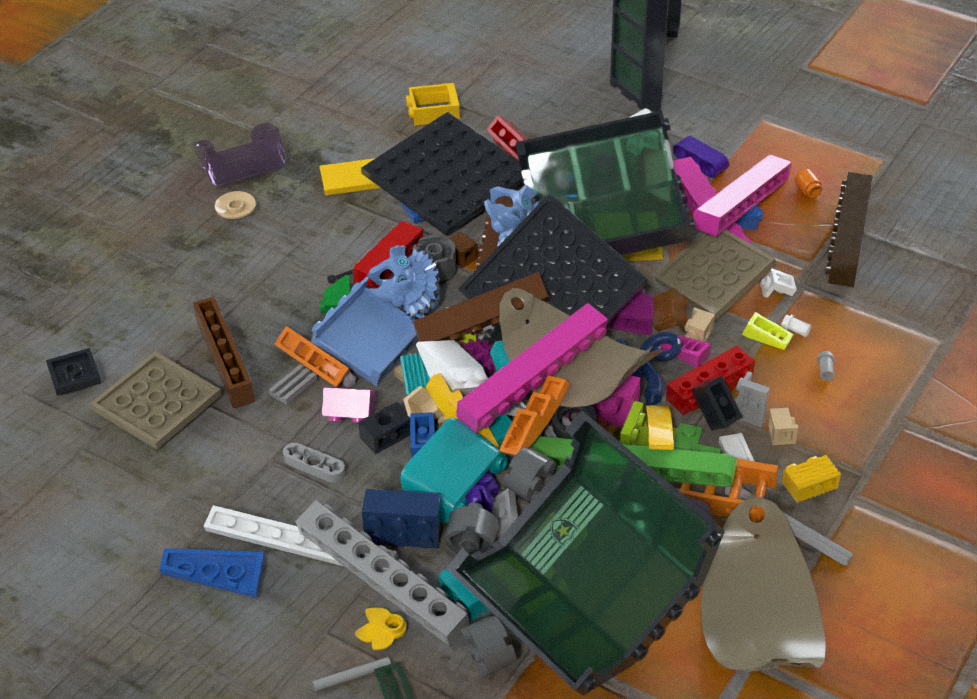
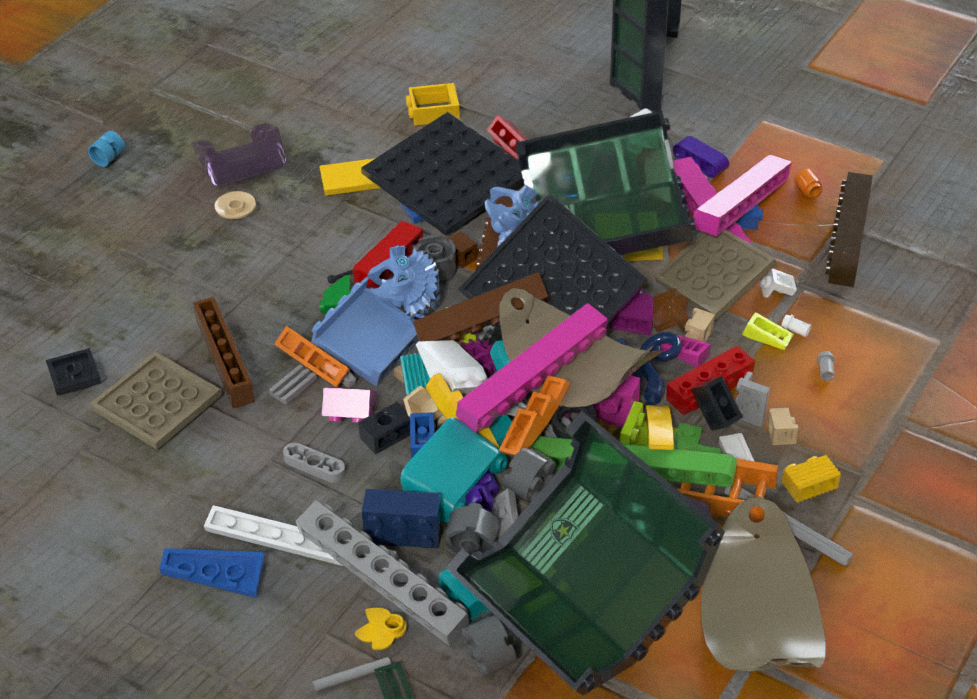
none -> dark azure wheel [88,131,125,167]

